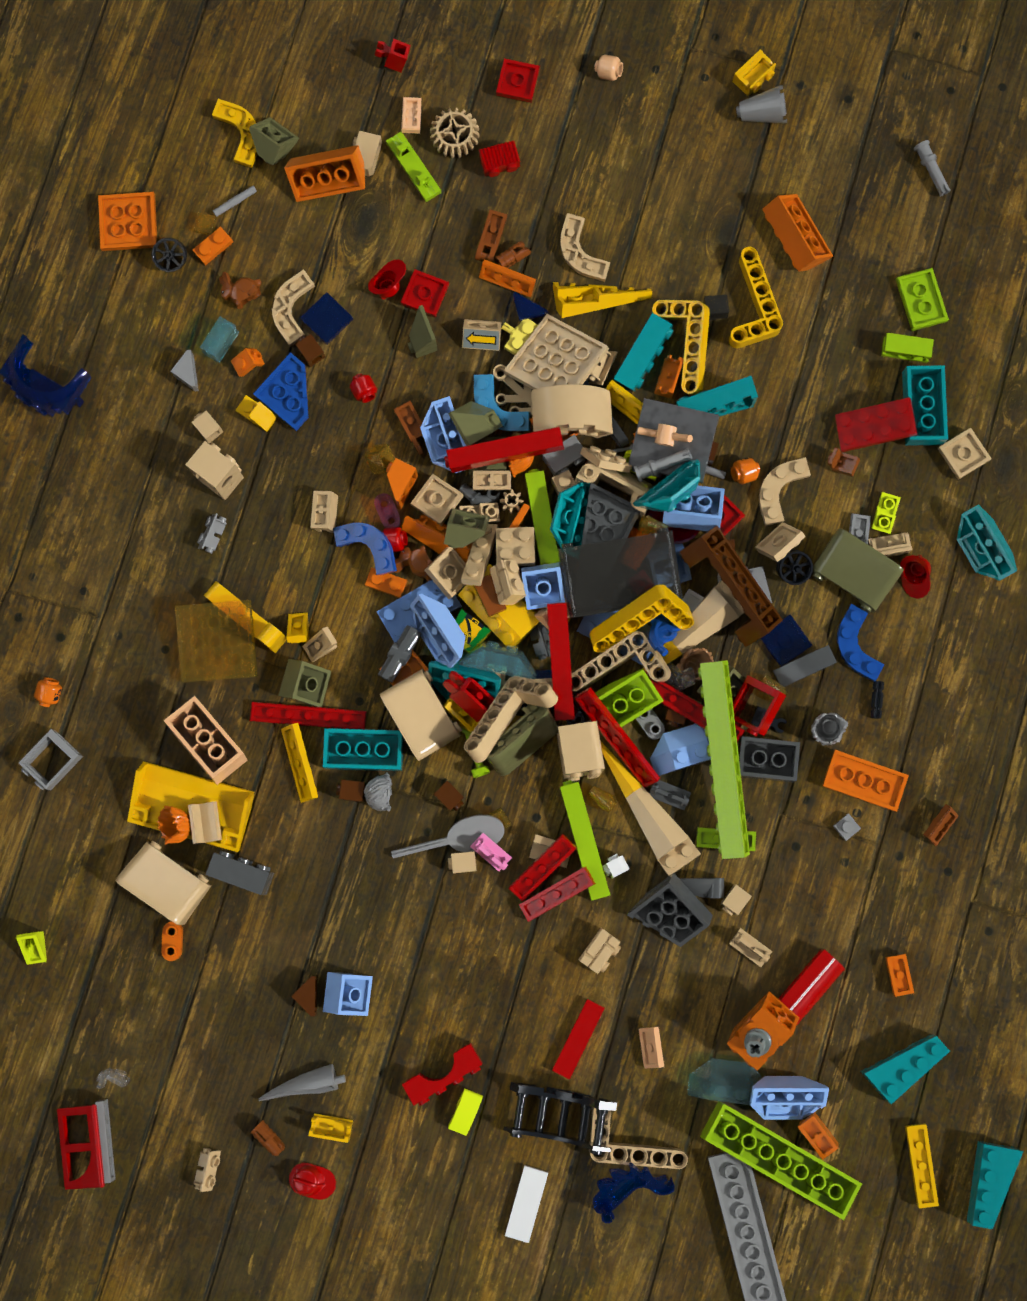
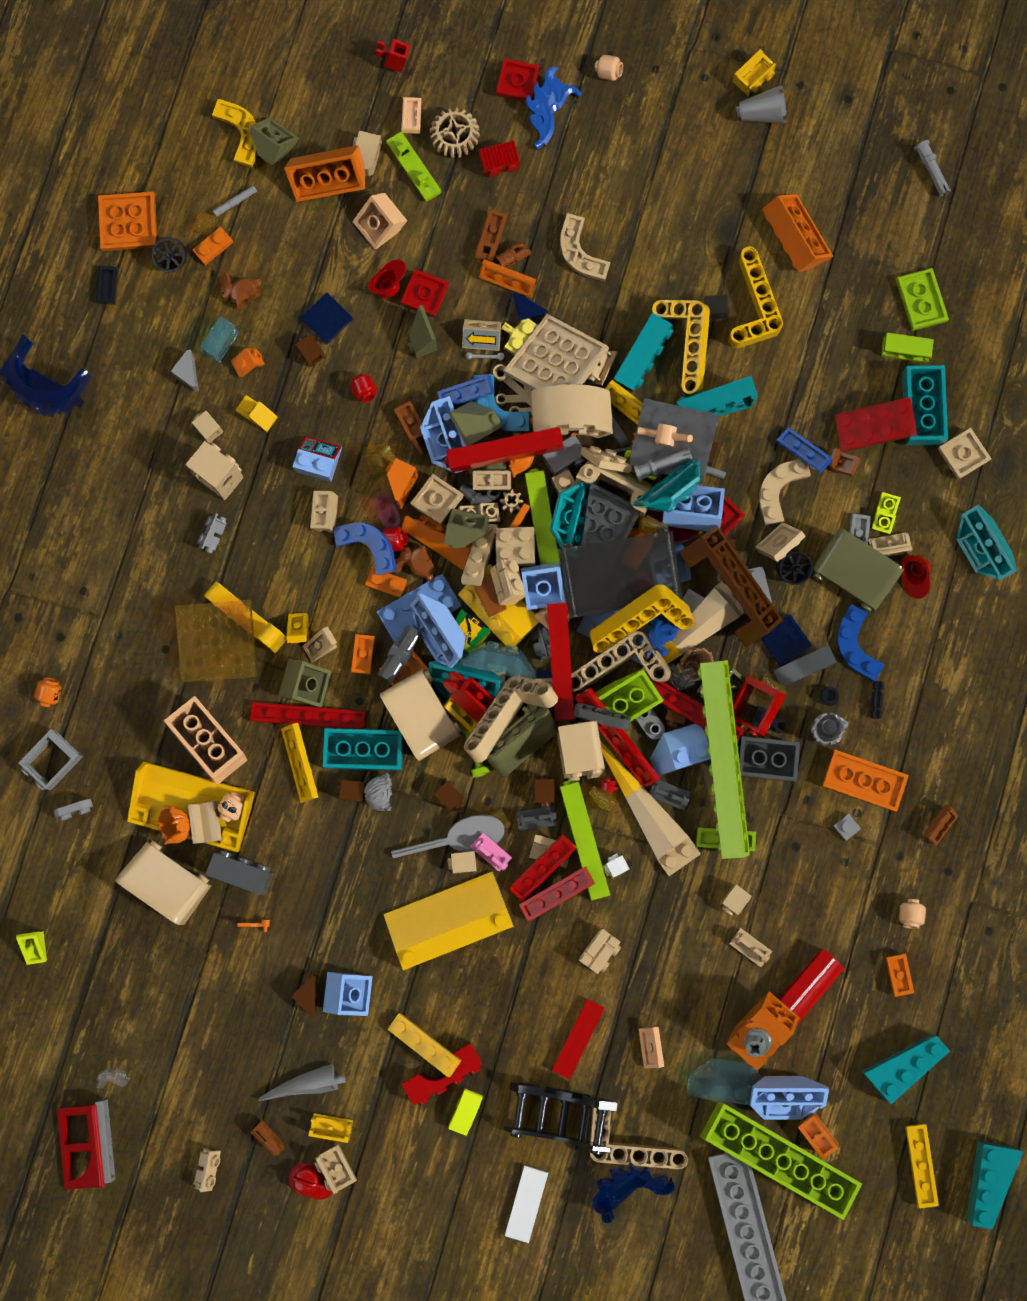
orange plate [161,922,183,961] -> none
blue plate [253,352,309,431] -> none
tan plate [272,269,315,347] -> none
tan plate [425,546,466,599] -> none
yellow wedge [553,282,652,318] -> none
dark grey wedge [627,873,713,947] -> none
orange hinge [654,355,684,399] -> none
dark grey piece [679,878,725,898] -> none
orange head [731,457,760,484] -> none
none -> light grey plate [54,799,93,821]
none -> black tile [96,266,119,305]
none -> light nougat head [217,792,245,822]
none -> orange piece [237,920,270,932]
none -> light blue slope [293,436,342,482]
none -> tan bracket [315,1144,357,1194]
none -> orange plate [351,634,375,675]
none -> light nougat slope [352,193,407,249]
none -> yellow slope [383,872,514,970]
none -> yellow plate [388,1013,461,1077]
none -> blue tile [437,374,495,407]
none -> light grey hinge [465,352,504,361]
none -> dark grey hinge [516,806,557,831]
none -> blue piece [526,66,582,150]
none -> reddish brown brick [535,779,554,807]
none -> dark grey beam [573,703,631,729]
none -> red plate [600,777,619,793]
none -> blue tile [776,427,832,474]
none -> black plate [820,687,839,706]
none -> light nougat head [899,899,926,929]

